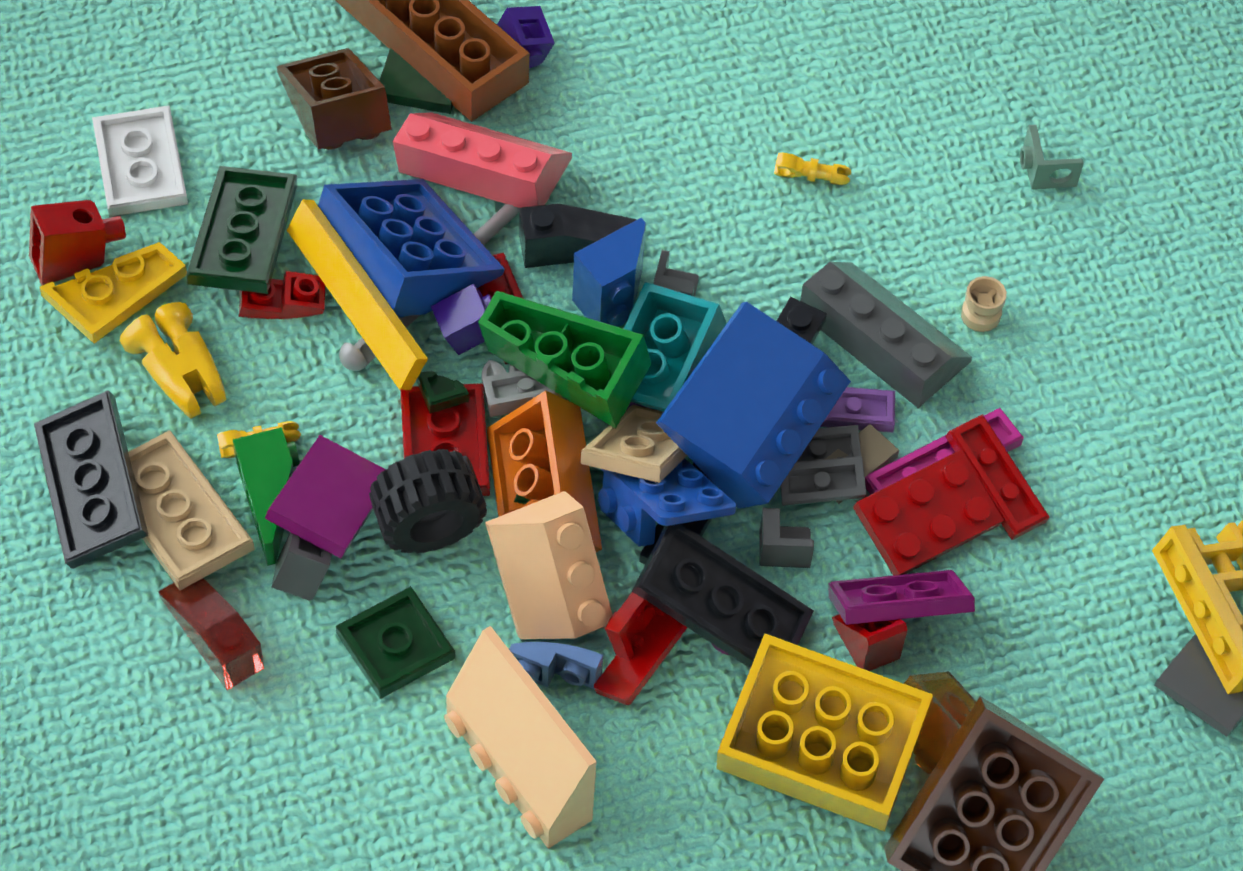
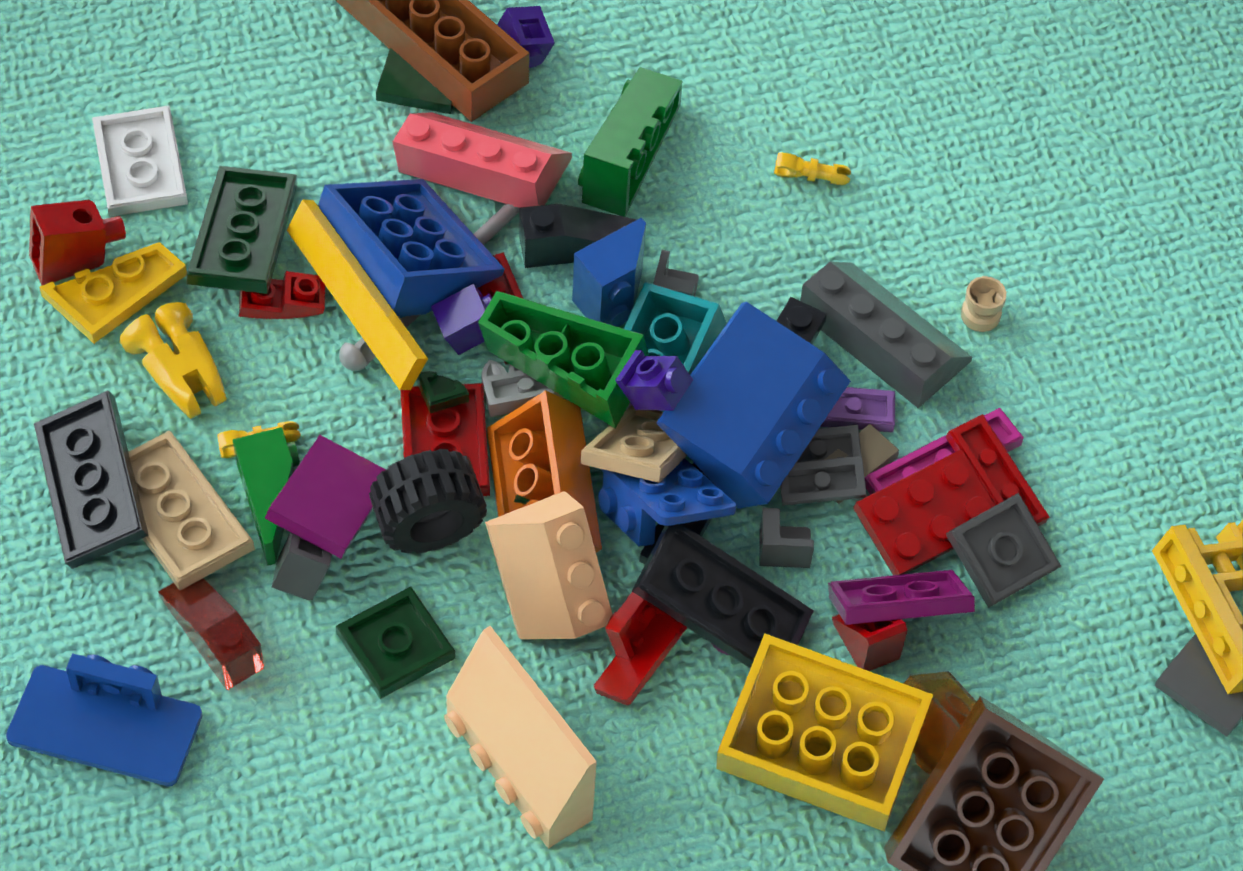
reddish brown slope [276,48,392,150] -> none
medium blue slope [509,642,603,689] -> none
sand green bracket [1020,125,1083,189] -> none
none -> blue bracket [6,653,203,786]
none -> green wedge [578,67,683,217]
none -> dark purple brick [615,350,693,411]
none -> dark grey tile [946,493,1062,608]

